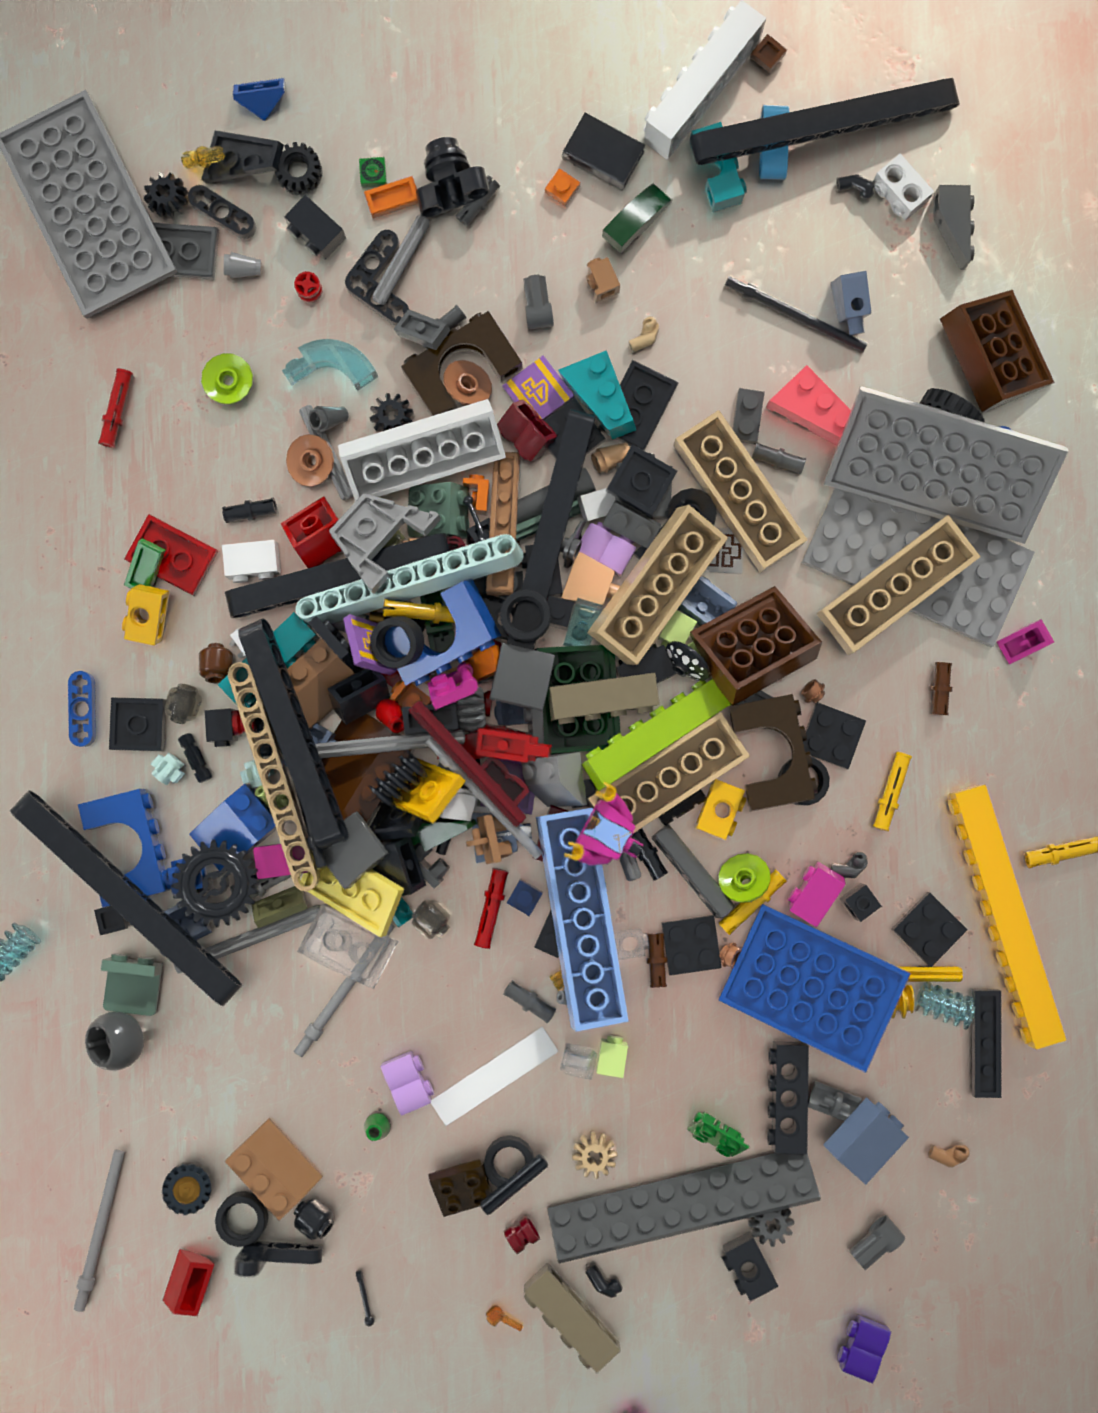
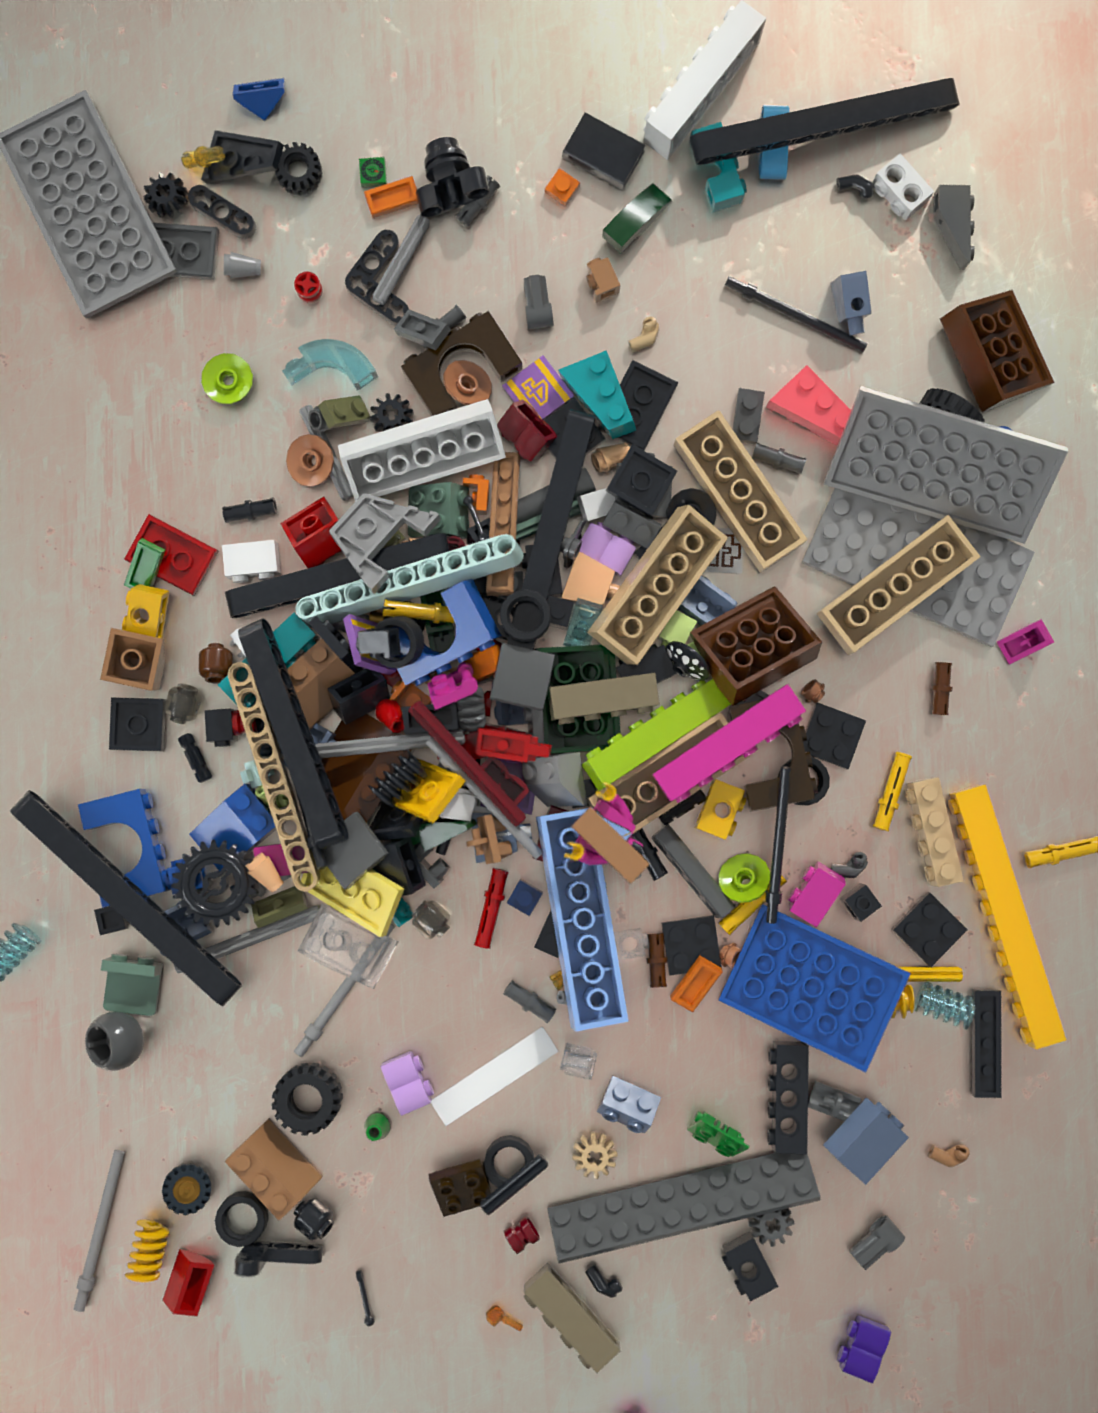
blue beam [68,671,96,747] -> none
red pin [98,368,133,448] -> none
light aqua gear [151,753,185,785] -> none
black brick [284,195,346,260] -> none
yellowish green brick [596,1035,628,1078] -> none
reddish brown plate [750,34,787,73] -> none
none -> medium nougat slope [100,628,165,691]
none -> yellow piece [125,1219,170,1282]
none -> light nougat cone [246,852,284,893]
none -> black tyre [272,1063,343,1136]
none -> olive plate [318,395,370,429]
none -> brick [356,628,401,658]
none -> medium nougat tile [571,807,649,884]
none -> bracket [597,1076,661,1133]
none -> dark pink brick [652,684,806,803]
none -> orange tile [670,956,723,1012]
none -> black bar [765,767,792,924]
none -> tan brick [906,777,964,887]

